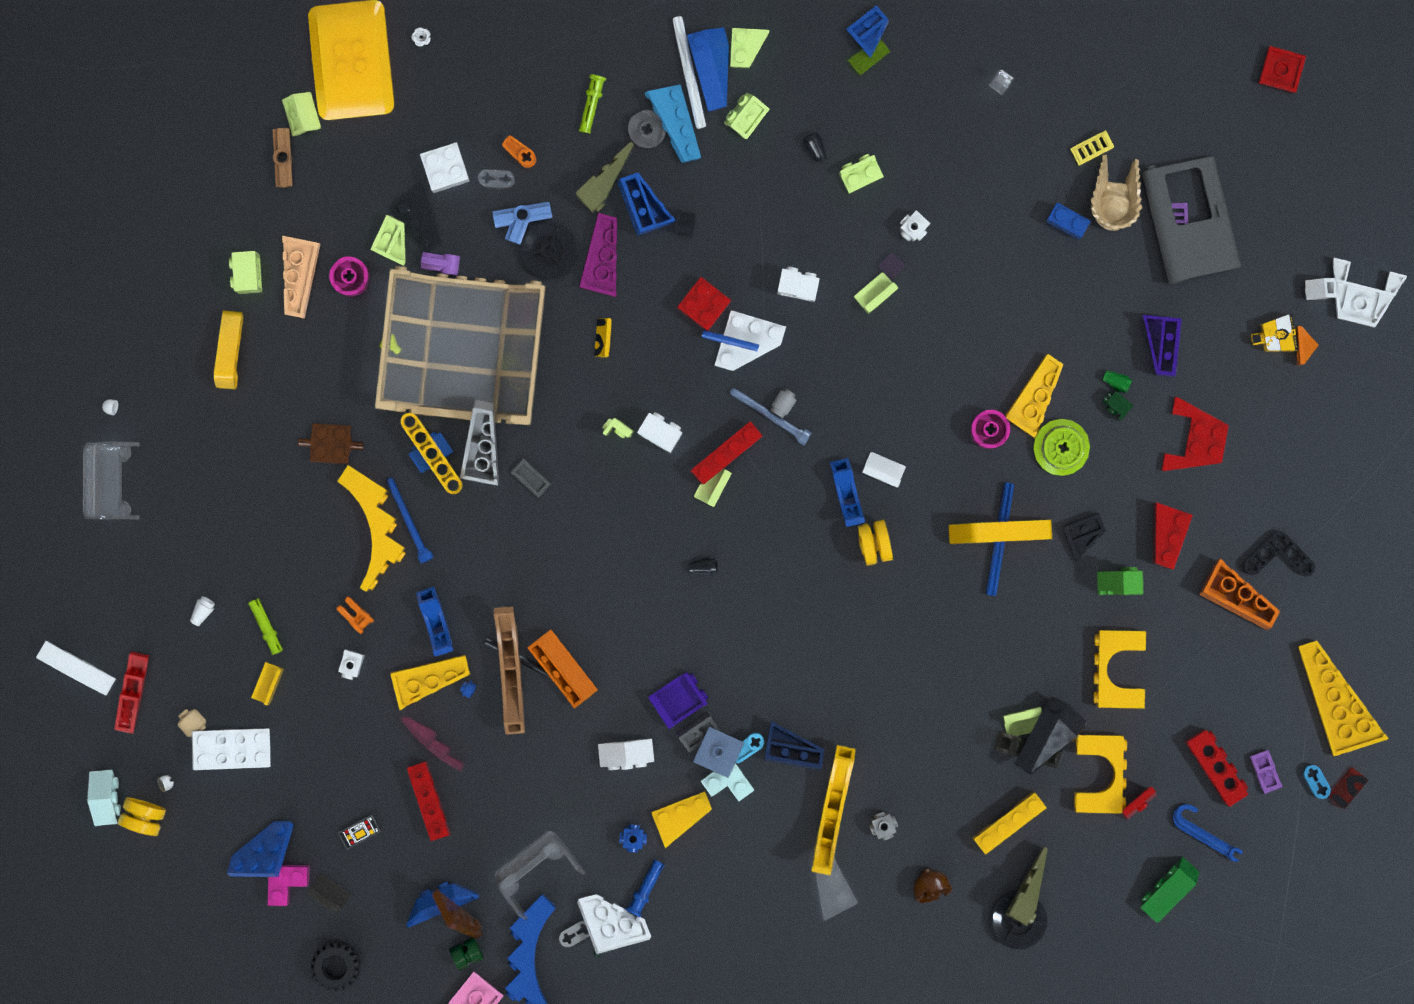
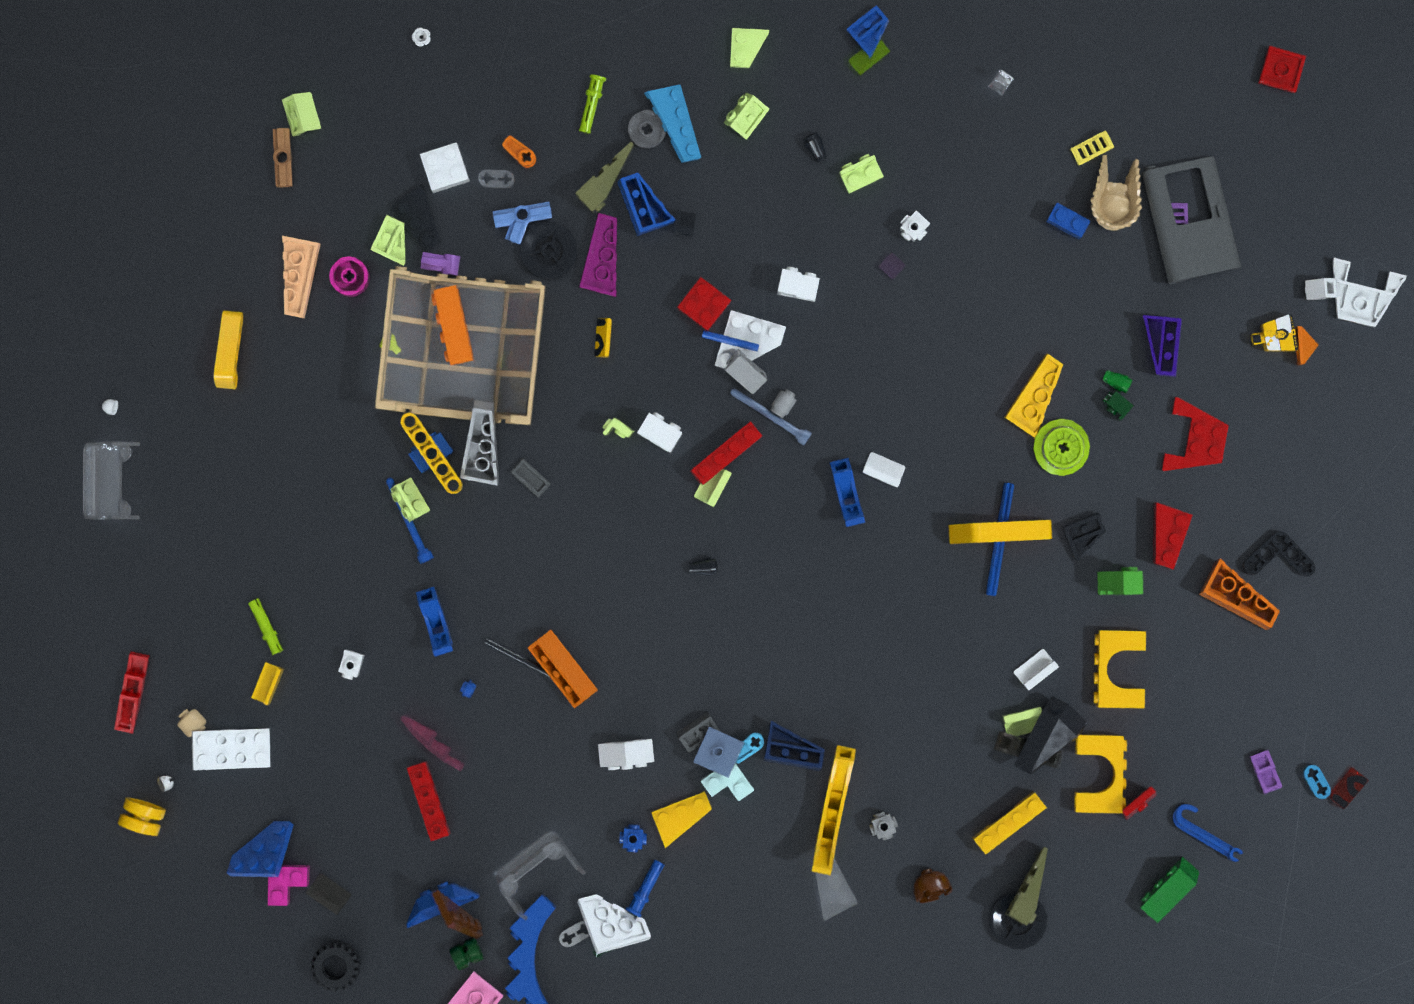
white slope [36,641,116,695] -> none
light aqua brick [87,770,121,826] -> none
white cone [190,596,215,626] -> none
yellowish green brick [229,251,262,294] -> none
reddish brown plate [298,423,364,465] -> none
yellow wedge [308,0,394,120] -> none
orange piece [336,596,375,634] -> none
yellow arch [338,465,406,592] -> none
tile [338,815,381,850] -> none
yellow wing [390,655,470,710] -> none
medium nougat arch [494,607,525,735] -> none
dark purple panel [648,671,709,729] -> none
white axle [672,16,706,129] -> none
blue wedge [687,27,729,112] -> none
yellowish green panel [854,272,898,314] -> none
yellow wheel [857,520,893,566] -> none
dark pink brick [970,410,1010,449] -> none
red brick [1185,729,1249,807] -> none
yellow wing [1298,641,1389,756] -> none
none -> yellowish green bracket [390,478,430,522]
none -> orange brick [431,285,474,366]
none -> light grey hinge [725,349,767,394]
none -> white panel [1014,649,1059,690]

